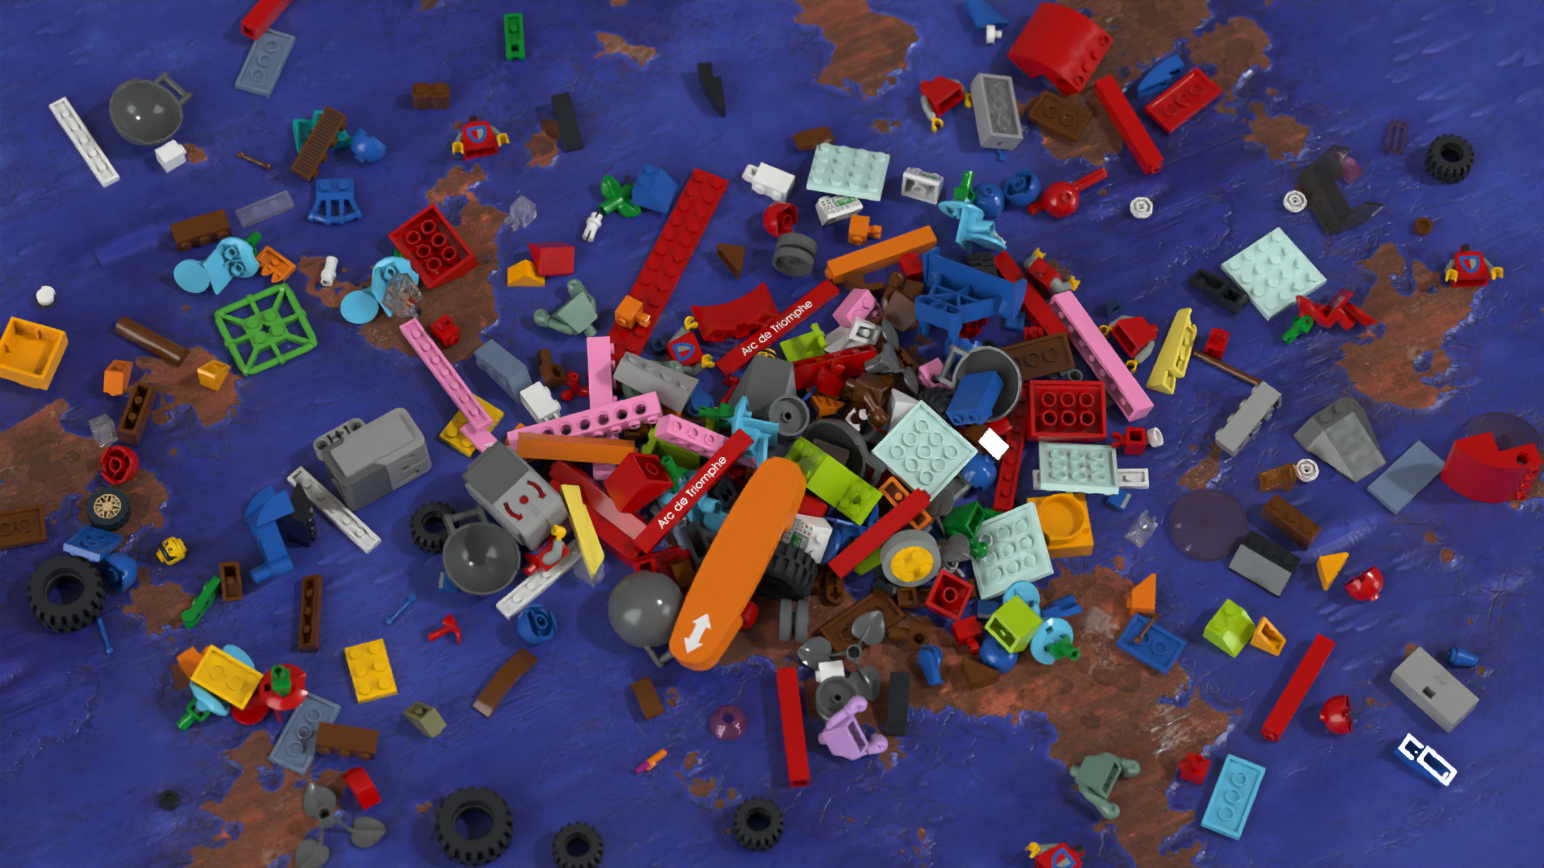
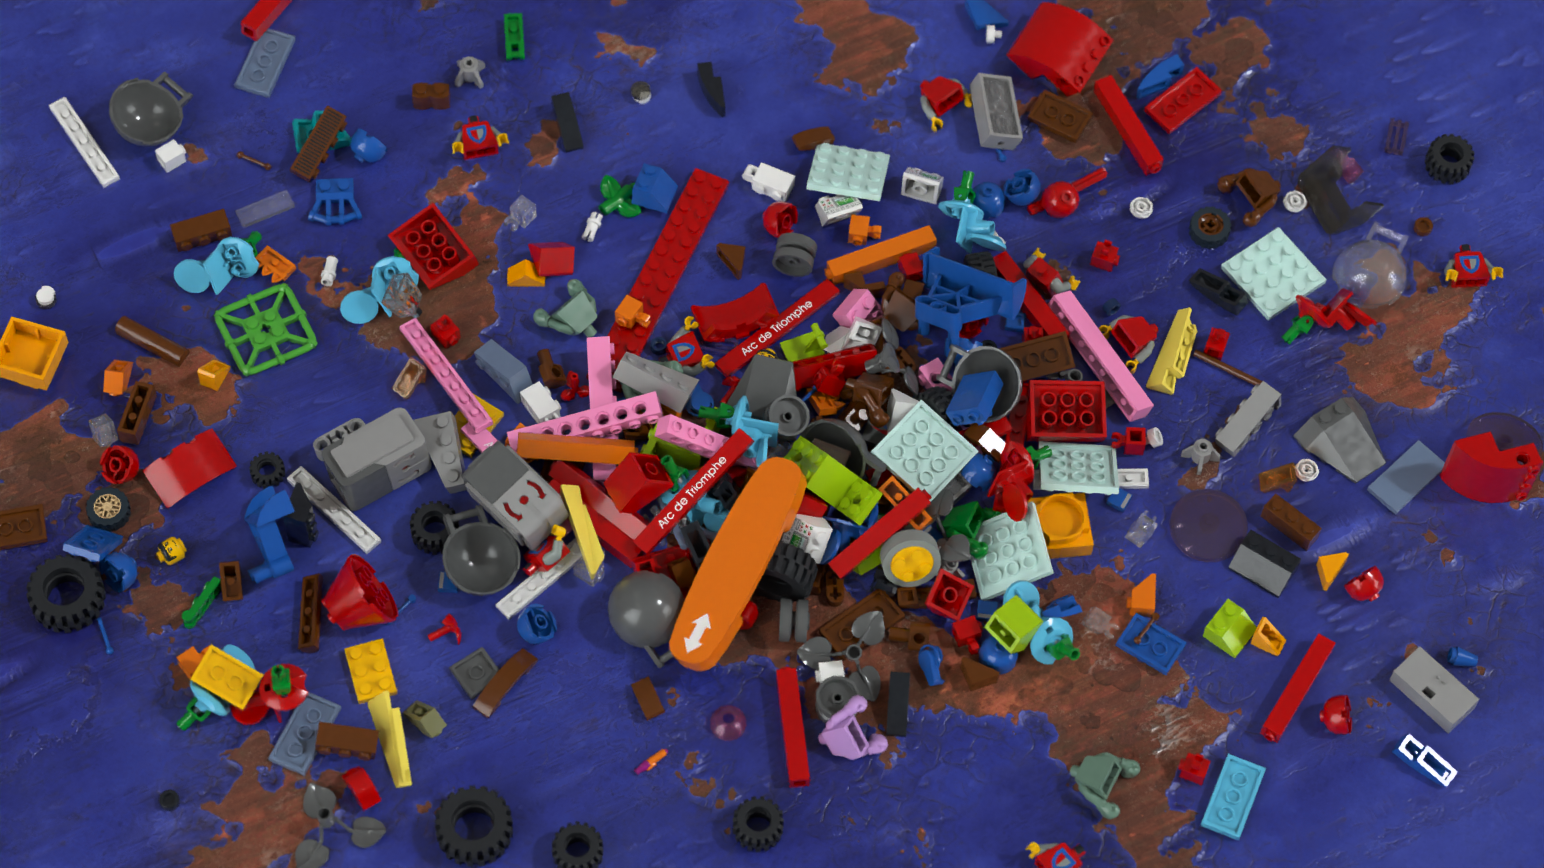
none -> red panel [142,428,237,508]
none -> black tyre [249,451,285,489]
none -> red cone [321,554,398,631]
none -> light yellow wedge [368,690,412,788]
none -> clear orange slope [391,357,426,399]
none -> light grey wedge [414,411,467,494]
none -> dark grey tile [449,647,499,700]
none -> light grey brick [455,57,485,89]
none -> clear smoke piece [631,81,651,104]
none -> red piece [987,441,1052,522]
none -> red brick [1090,239,1120,272]
none -> light grey brick [1181,437,1220,475]
none -> black wheel [1189,206,1231,249]
none -> reddish brown torso [1217,168,1281,228]
none -> clear windscreen [1333,221,1409,309]

